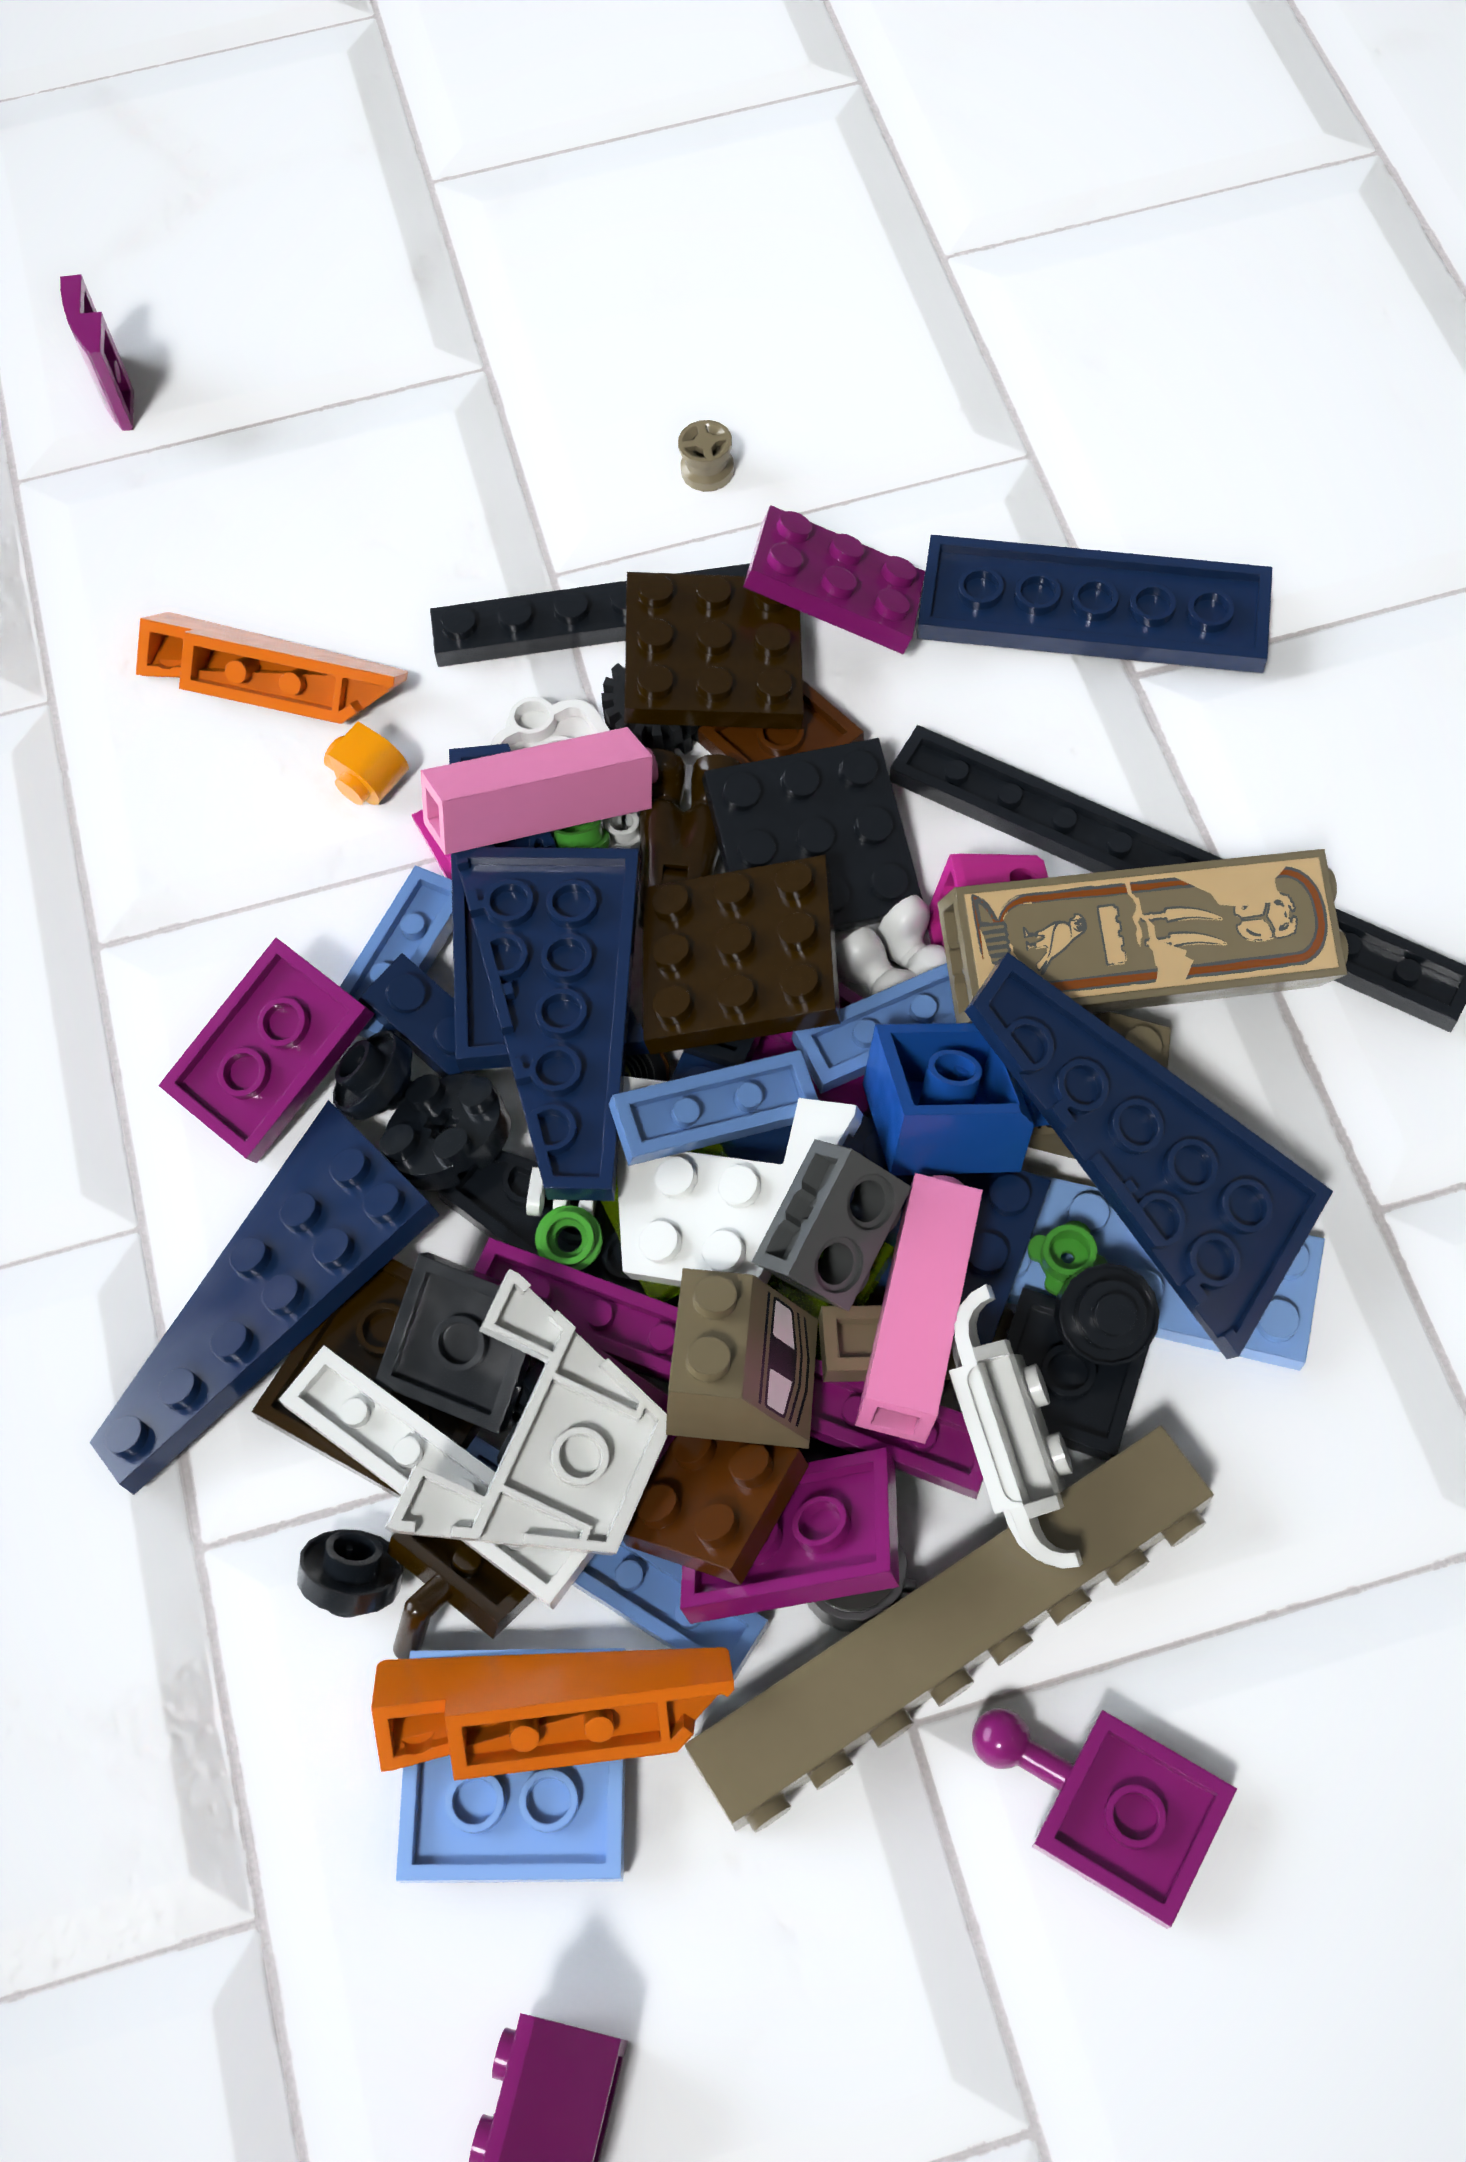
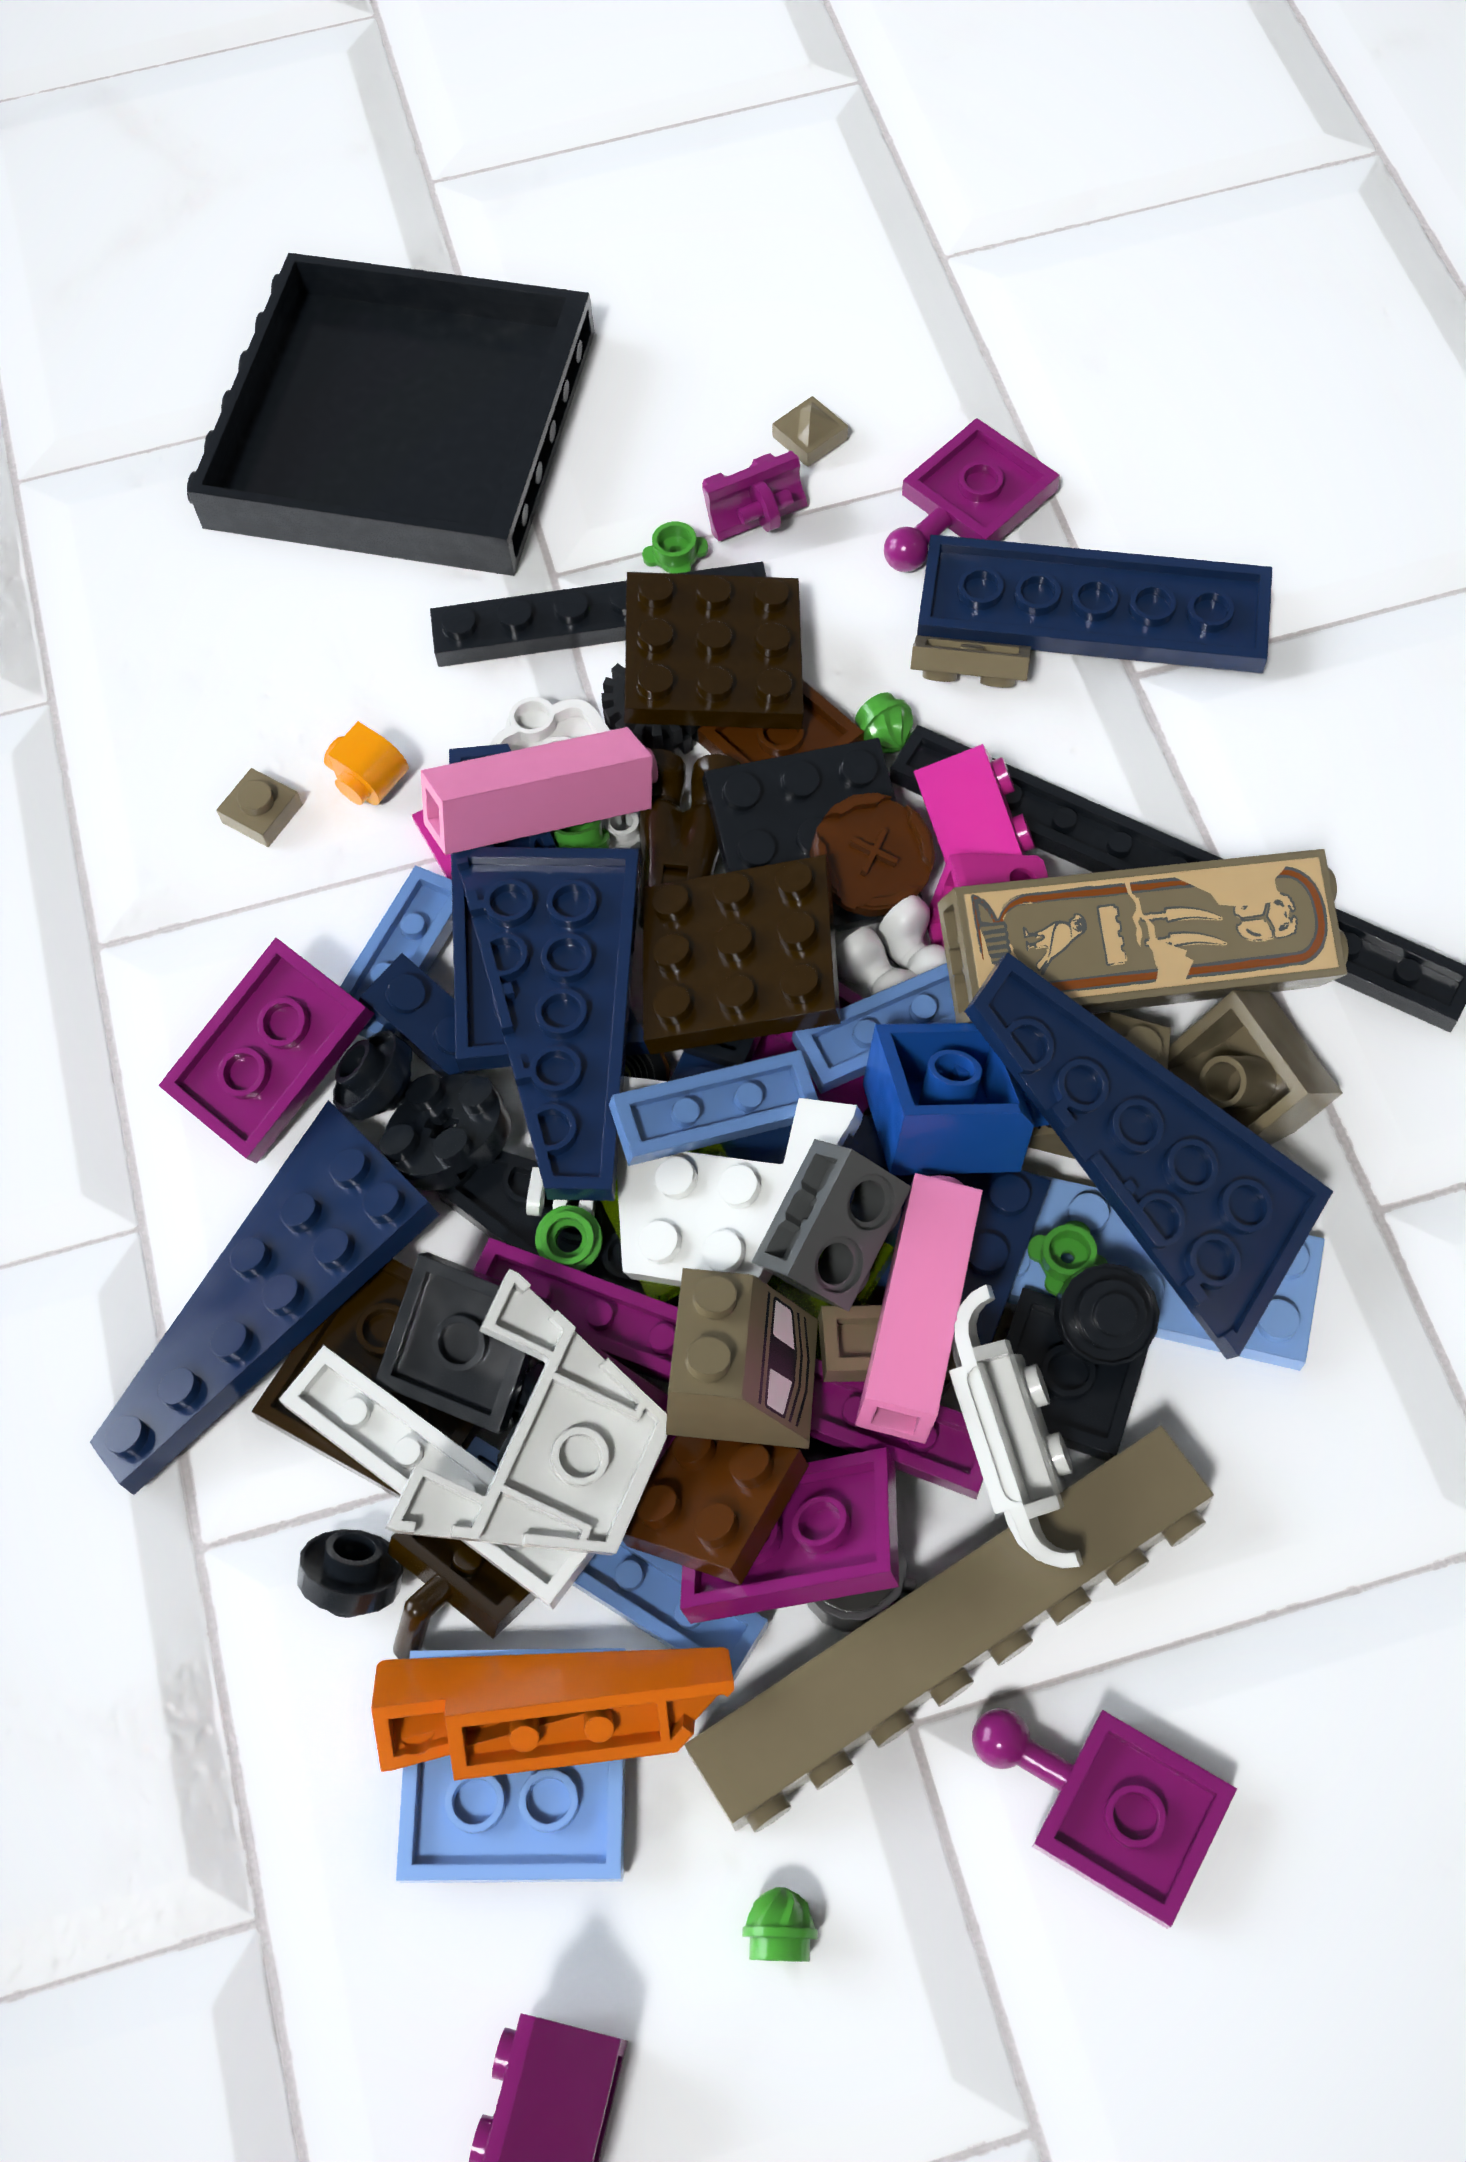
magenta slope [60,274,134,431] -> none
orange wedge [136,612,408,724] -> none
dark tan wheel [678,420,734,492] -> none
magenta plate [743,505,925,654] -> none
none -> black panel [187,252,595,576]
none -> dark tan plate [216,768,303,847]
none -> bright green plate [642,521,708,573]
none -> magenta hips [702,451,808,542]
none -> bright green plate [742,1887,818,1962]
none -> dark tan tile [772,396,848,467]
none -> reddish brown tile [810,793,935,917]
none -> bright green plate [855,692,914,754]
none -> magenta plate [883,418,1060,572]
none -> dark tan plate [910,635,1031,688]
none -> dark pink brick [914,744,1035,863]
none -> dark tan slope [1168,990,1343,1145]

